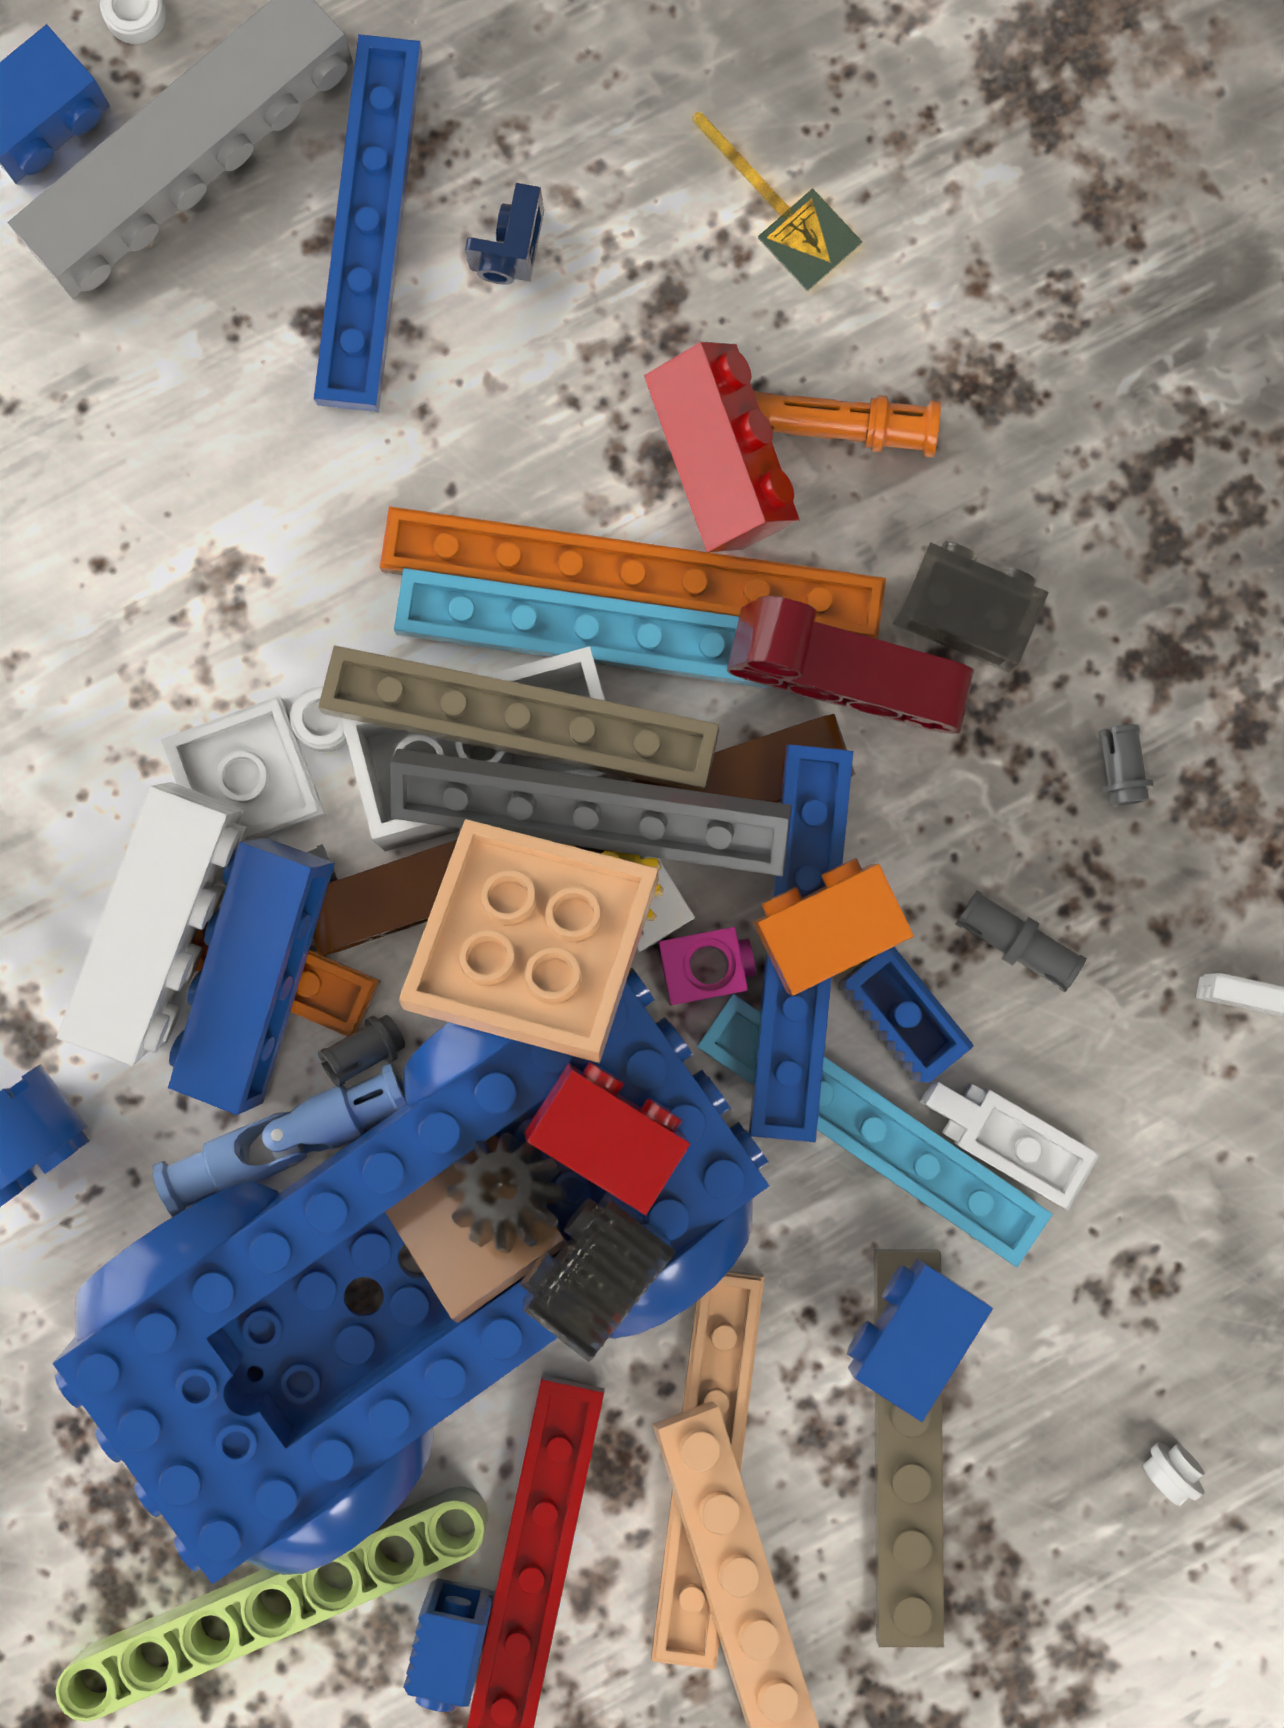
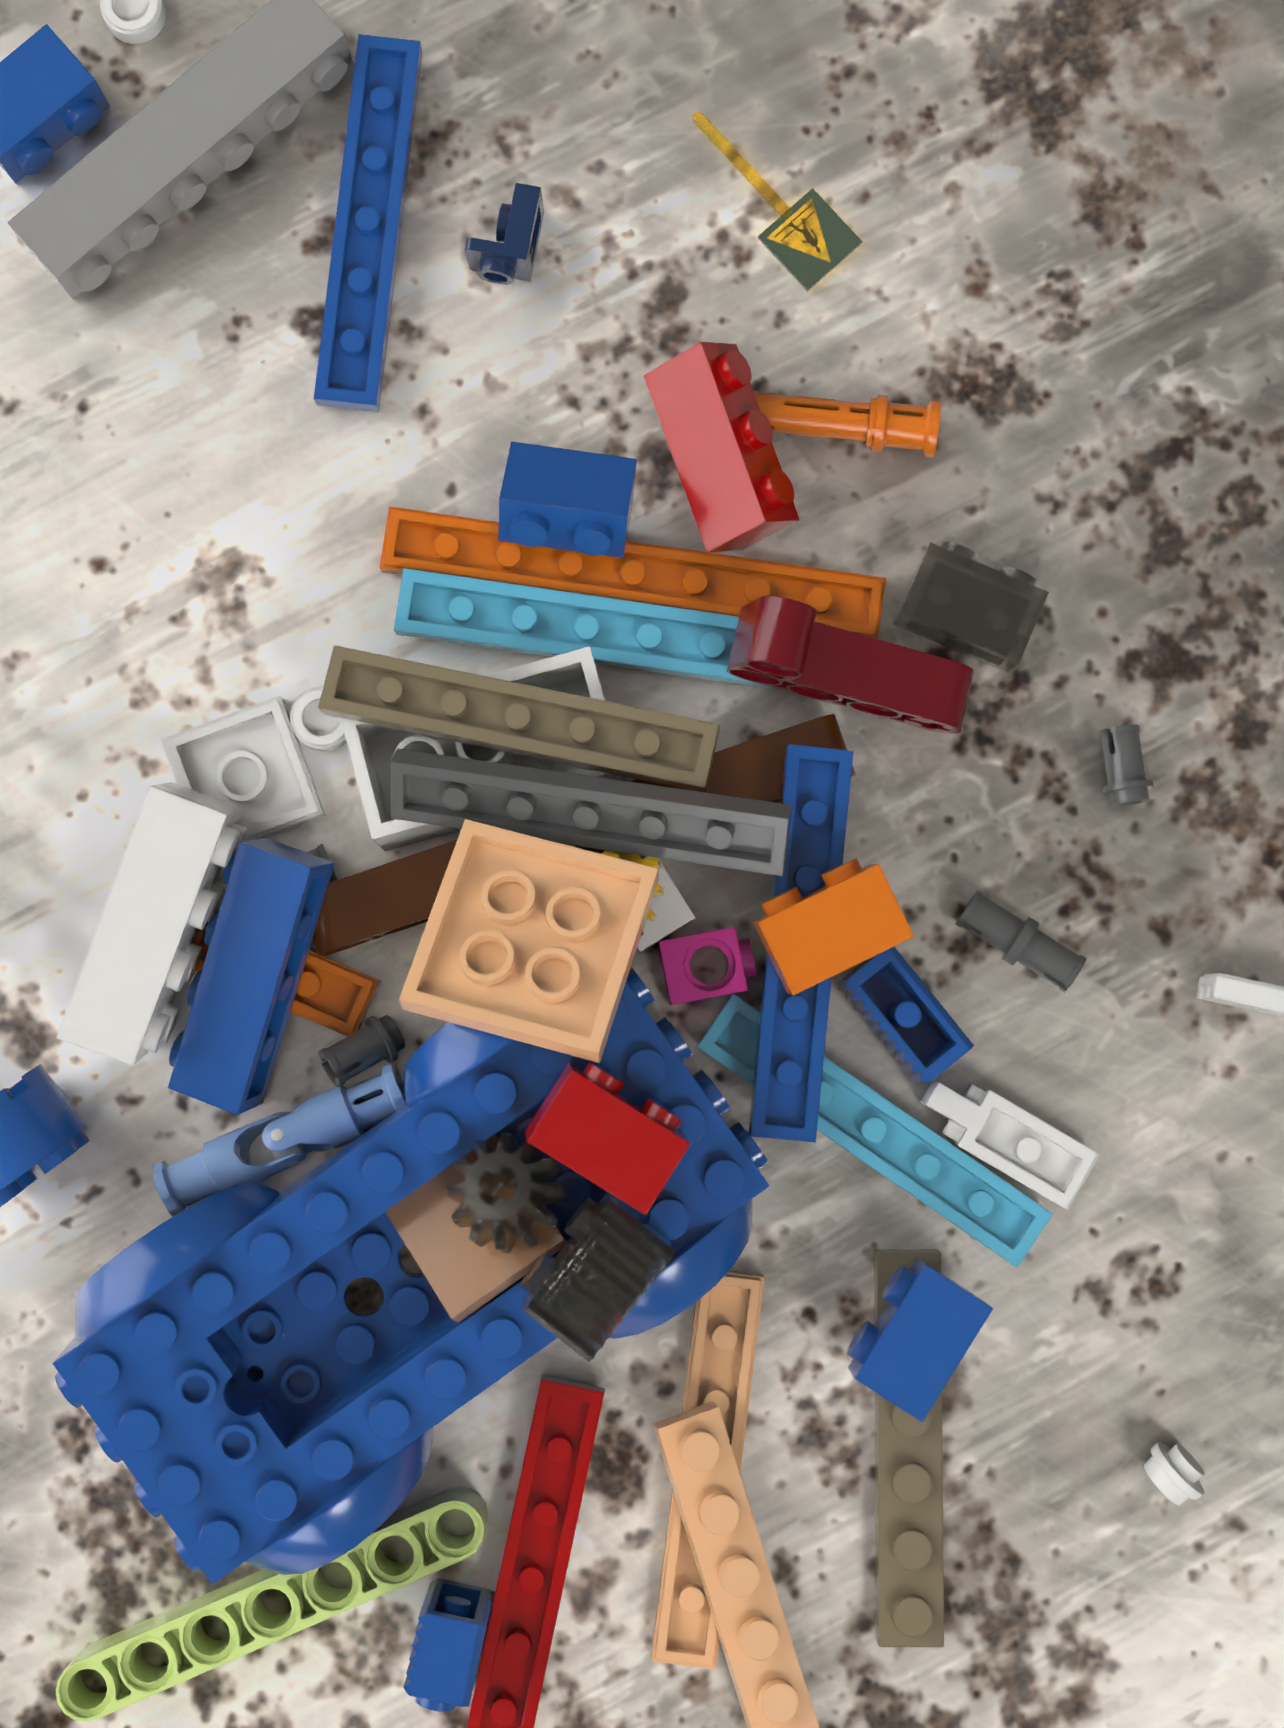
none -> blue brick [498,441,637,558]

